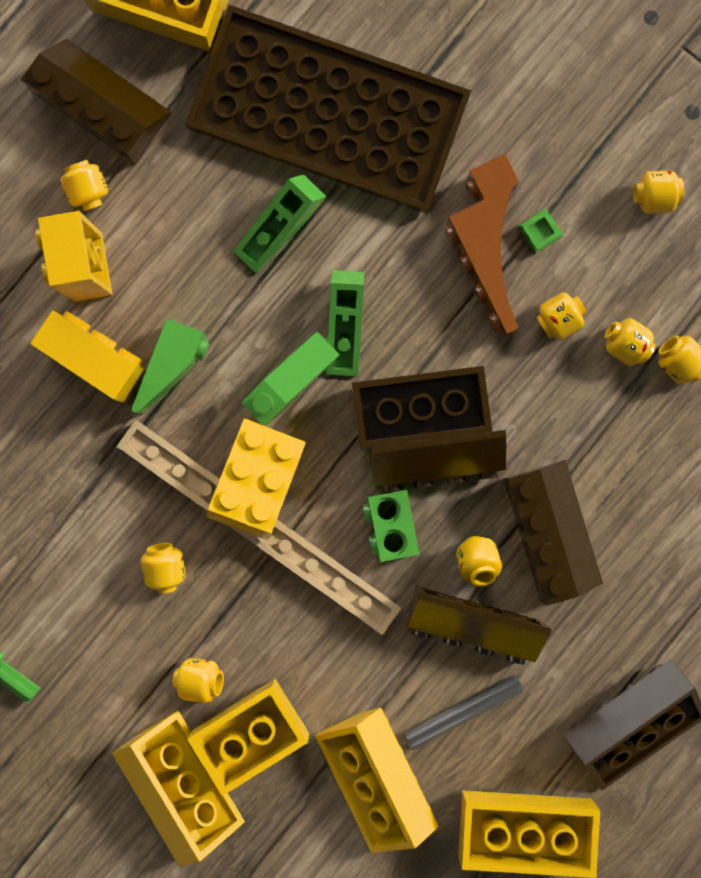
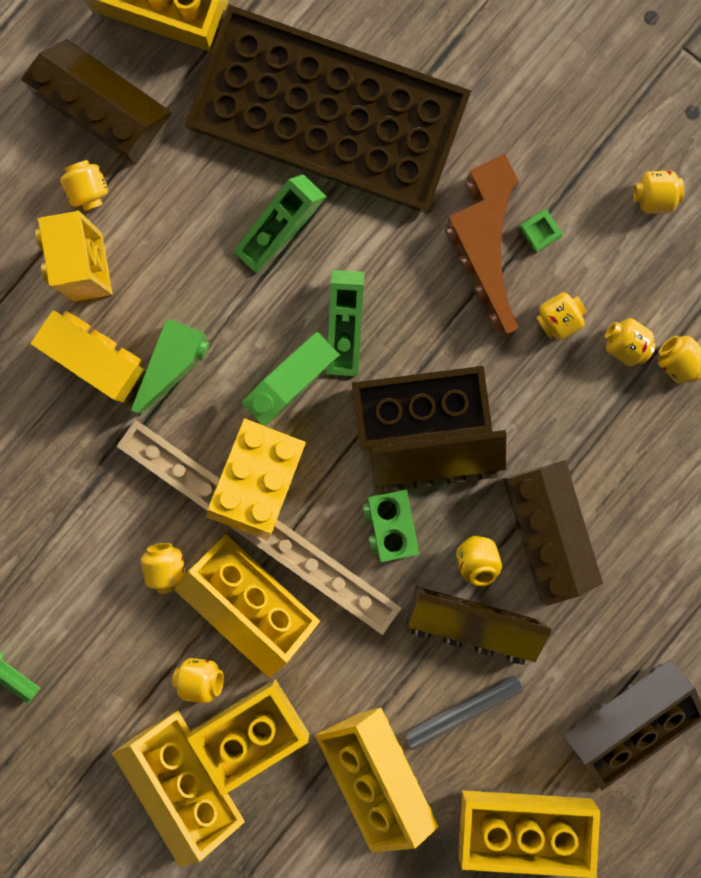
none -> yellow slope [174,534,320,679]

